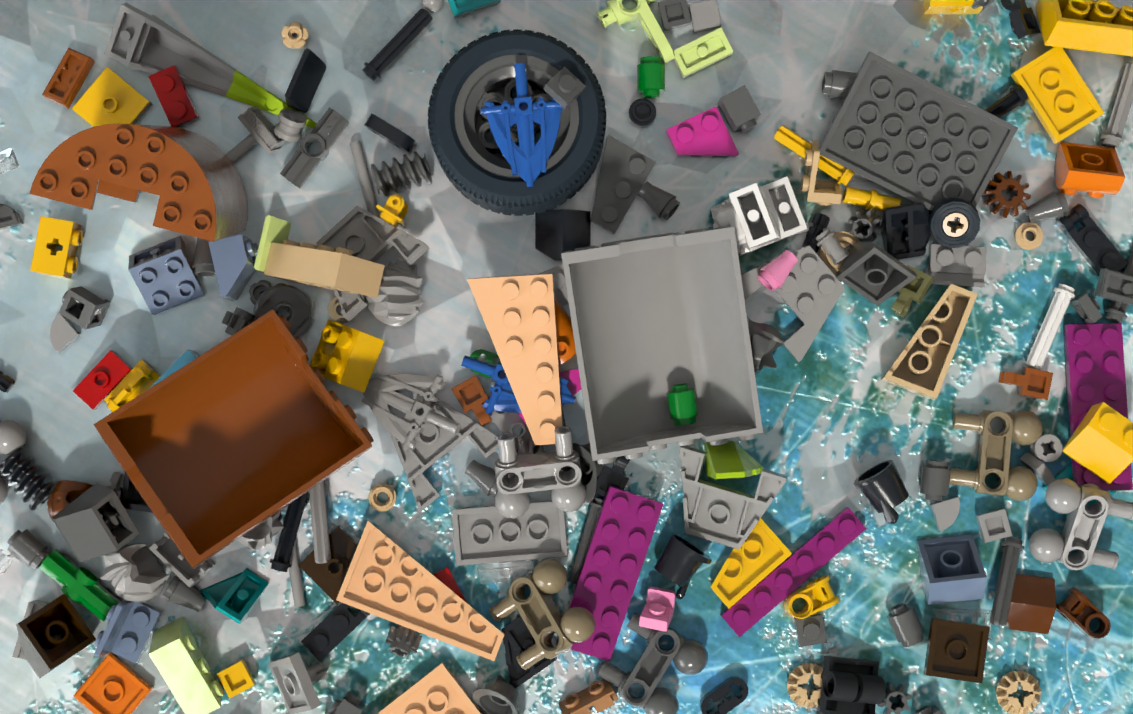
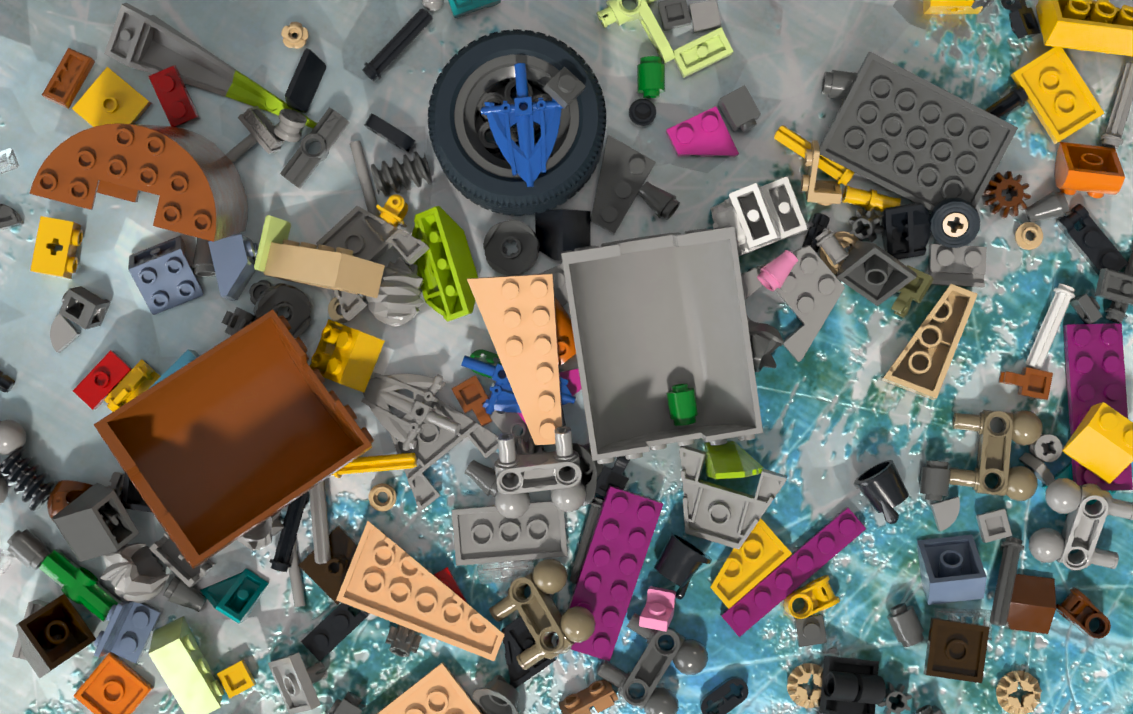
none -> yellow axle [331,453,417,478]
none -> lime wedge [411,206,478,322]
none -> dark grey plate [483,220,540,276]

